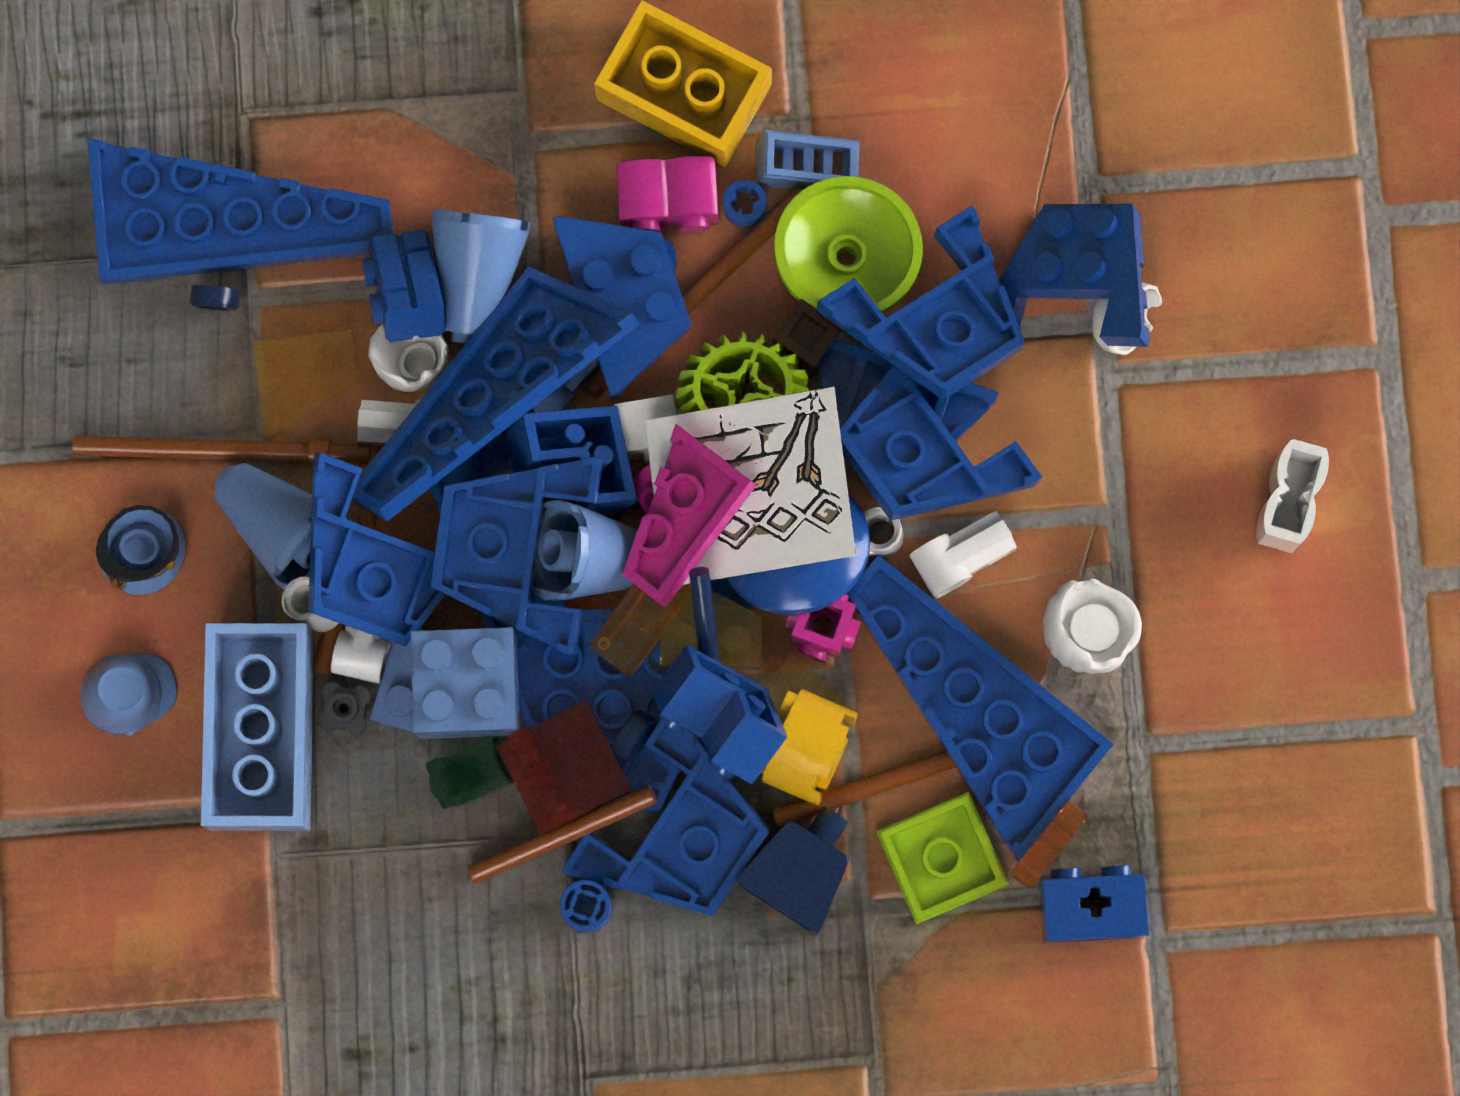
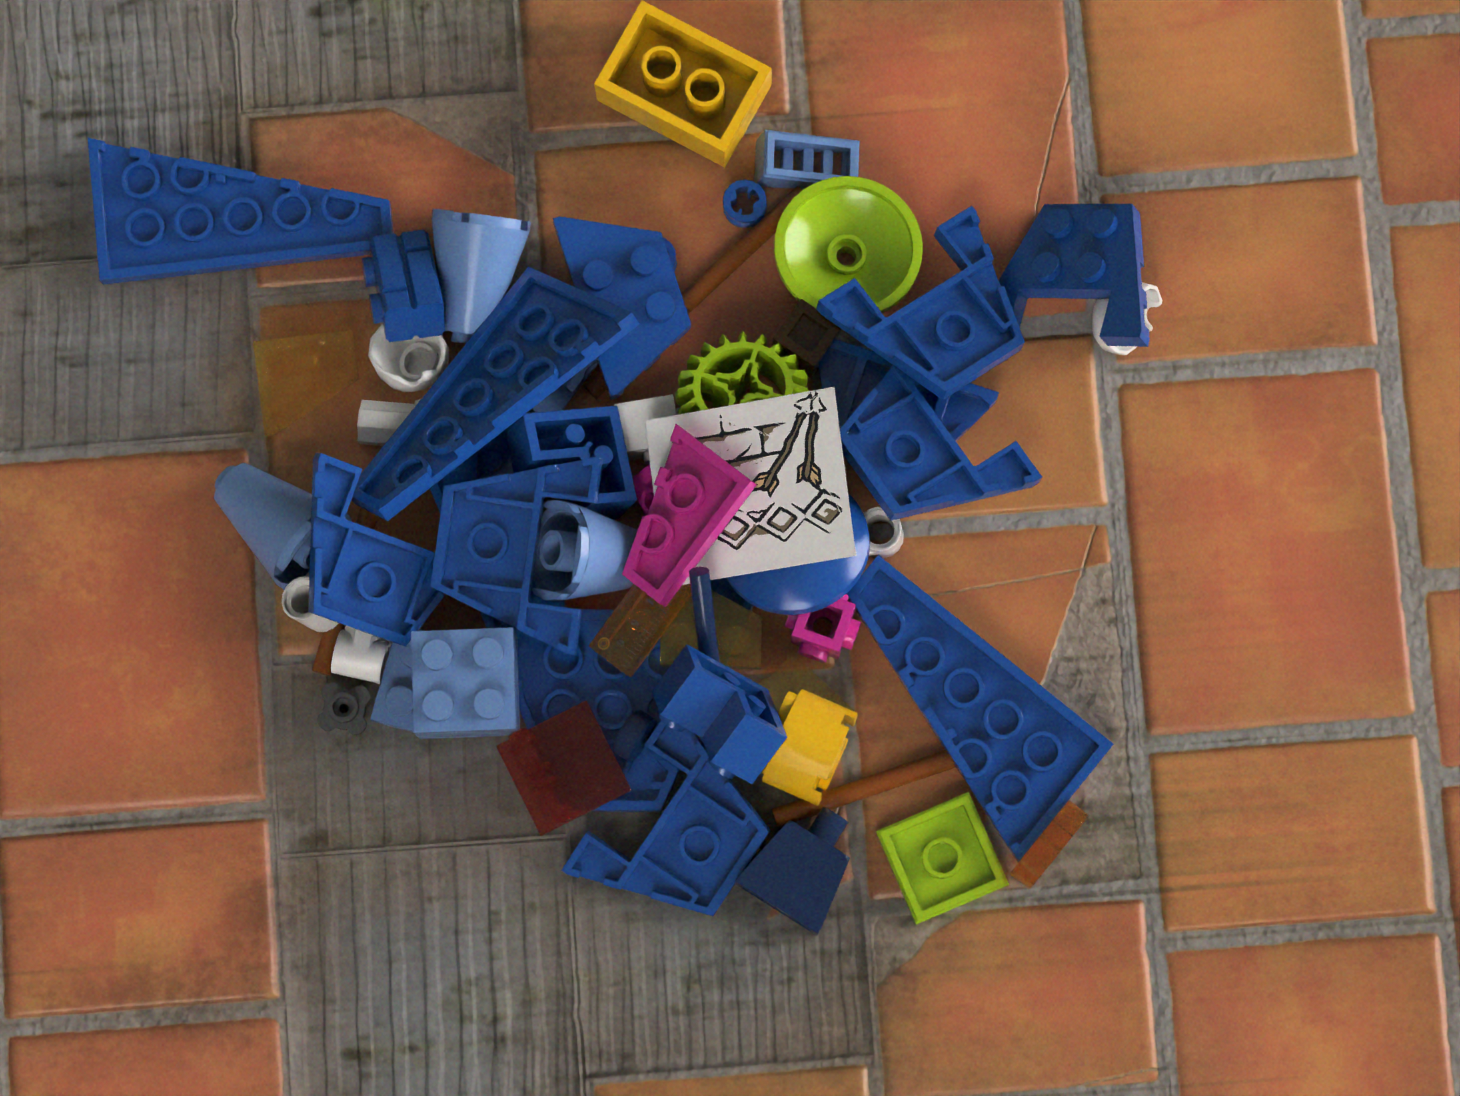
dark orange bar [72,436,371,468] -> none
medium blue hat [80,654,177,736] -> none
medium blue piece [96,505,186,595] -> none
dark blue tile [190,285,241,311] -> none
light blue brick [201,623,314,831] -> none
clear green bracket [426,736,515,809] -> none
dark orange bar [468,785,657,884] -> none
blue wheel [560,880,613,933] -> none
dark pink brick [616,156,719,233] -> none
white piece [909,511,1017,599] -> none
blue brick [1039,865,1149,944] -> none
white piece [1043,579,1142,674] -> none
white brick [1256,439,1329,553] -> none

